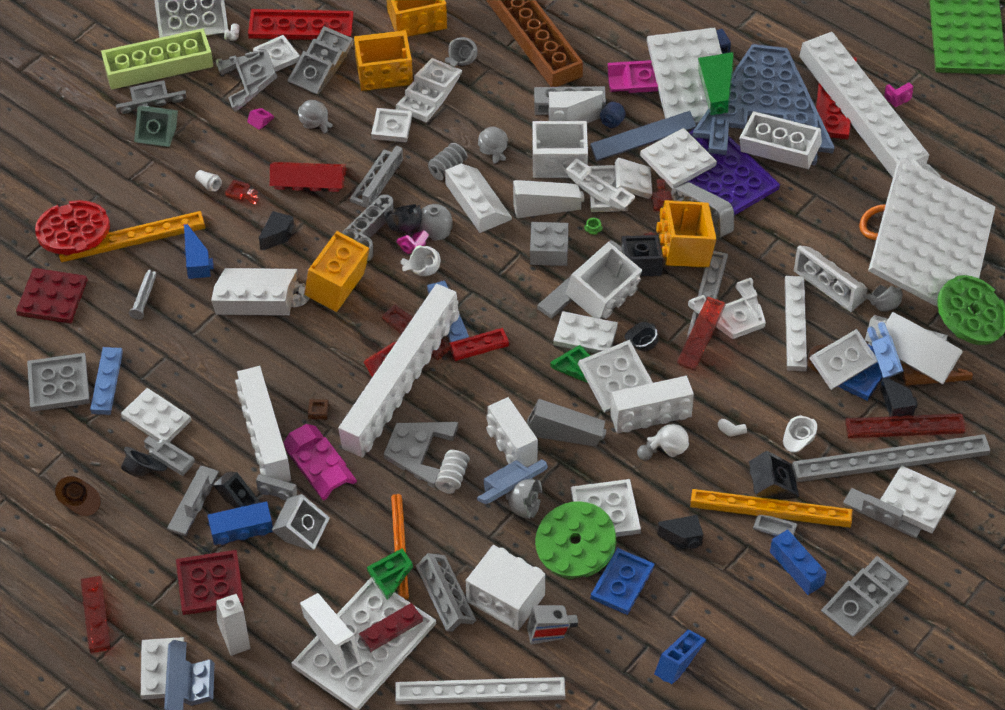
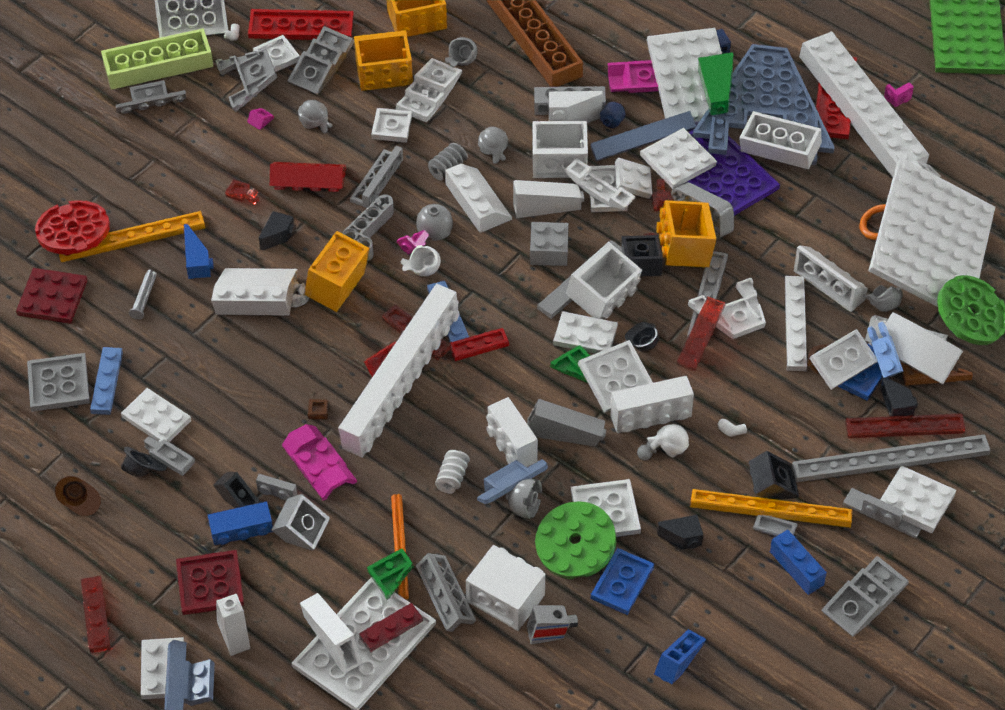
sand green slope [134,106,178,147] -> none
light grey bracket [167,465,219,536] -> none
white cone [195,170,222,191] -> none
white brick [235,366,291,482] -> none
black cylinder [384,204,422,236] -> none
light grey wing [384,422,458,488] -> none
white tile [396,677,565,704] -> none
bright green plate [584,218,603,235] -> none
white piece [783,415,817,453] -> none

